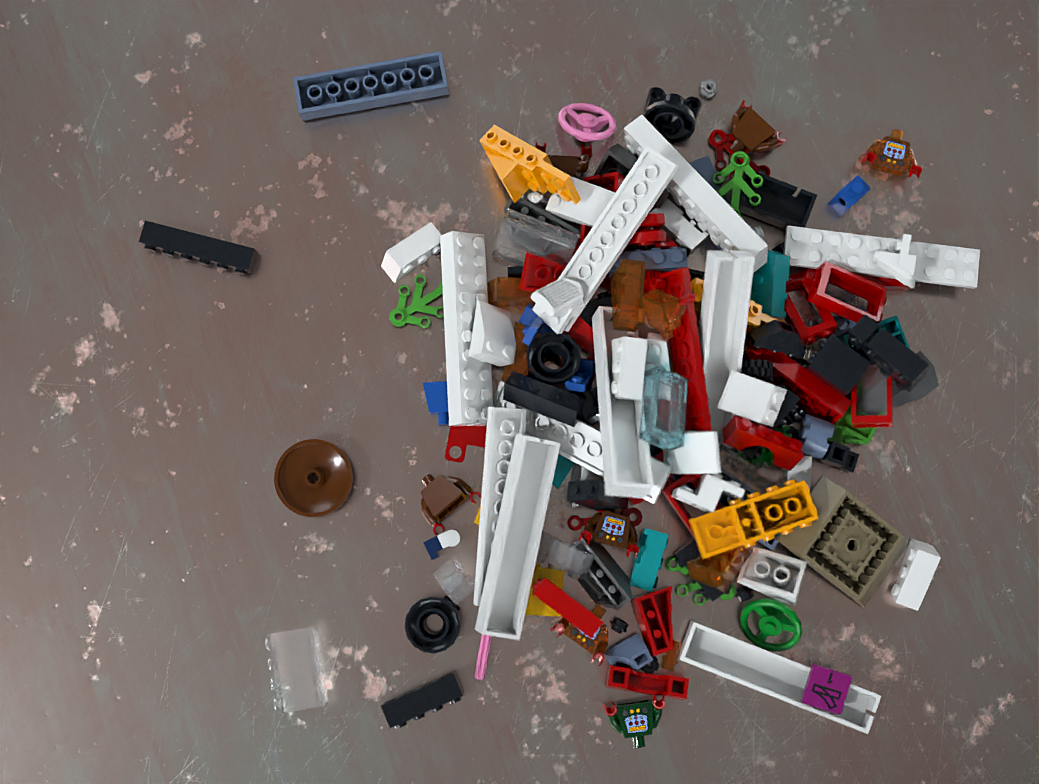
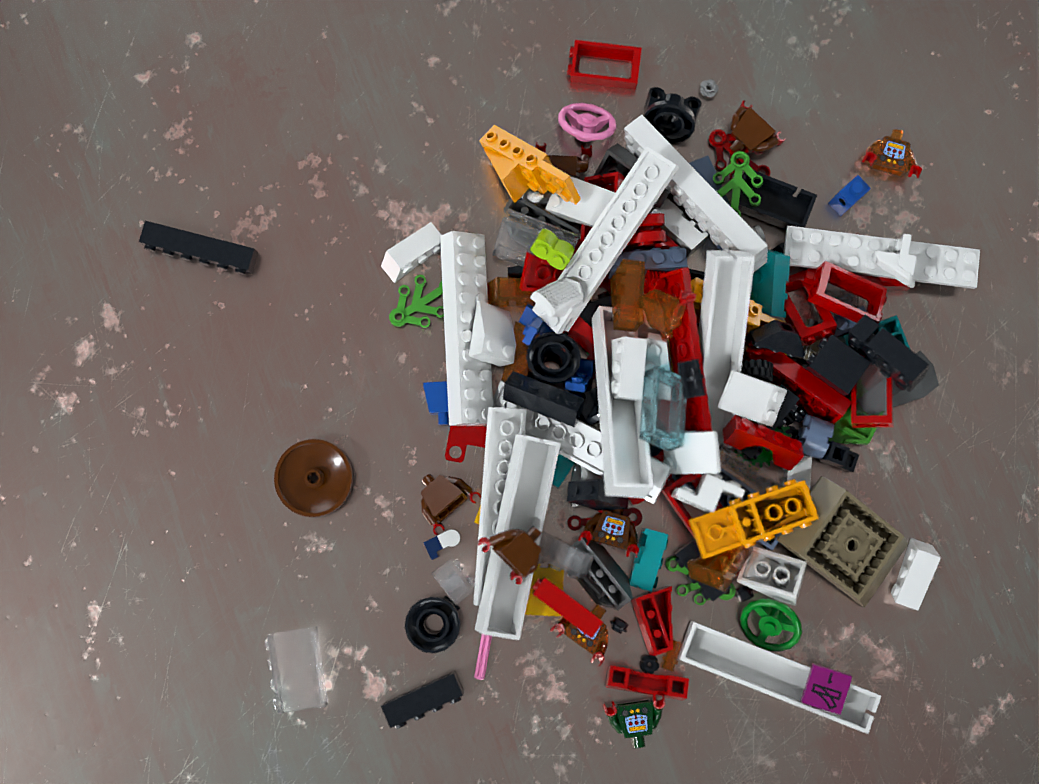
sand blue brick [293,51,449,121] -> none
sand blue slope [604,633,653,670] -> none
none -> reddish brown torso [478,526,542,585]
none -> lime brick [530,229,575,270]
none -> red piece [567,40,642,90]
none -> black hips [678,359,706,399]

